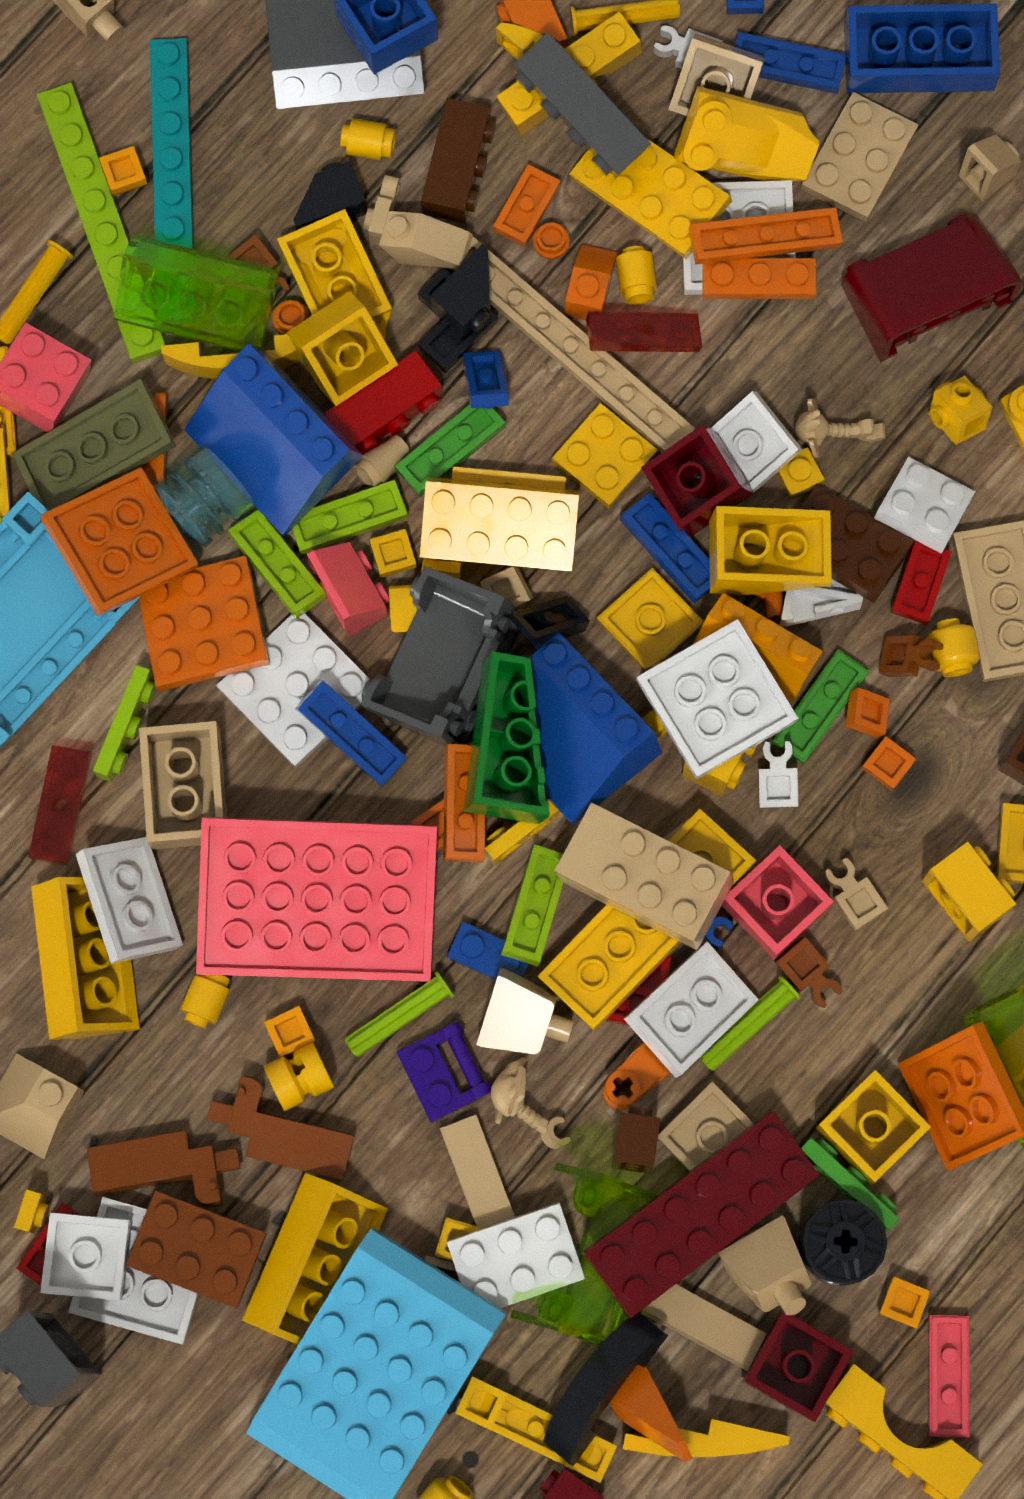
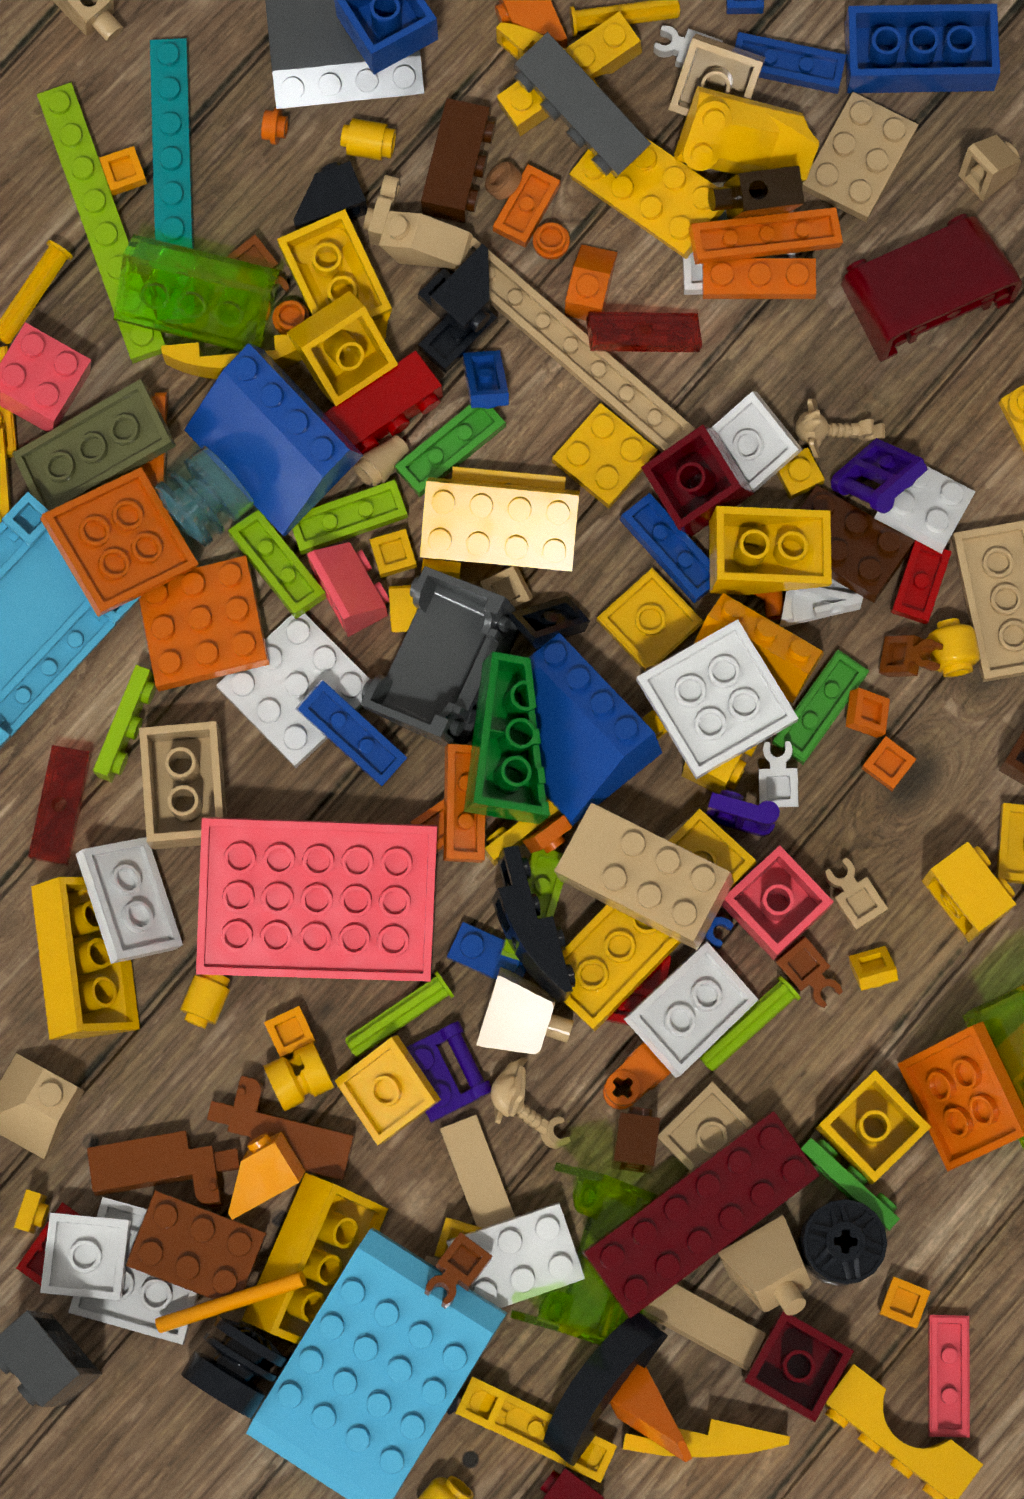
yellow brick [616,246,657,304] -> none
yellow brick [929,376,993,445] -> none
none -> light orange bar [155,1271,307,1333]
none -> black wheel [181,1315,288,1419]
none -> light orange slope [228,1132,305,1220]
none -> orange plate [261,107,288,145]
none -> yellow plate [334,1035,441,1146]
none -> dark orange plate [424,1232,493,1309]
none -> medium nougat tile [485,162,522,200]
none -> black slope [492,845,575,1002]
none -> orange plate [522,815,573,854]
none -> dark purple plate [706,790,780,837]
none -> dark brown torso [708,166,805,219]
none -> dark purple plate [831,438,928,514]
none -> yellow plate [848,946,898,991]

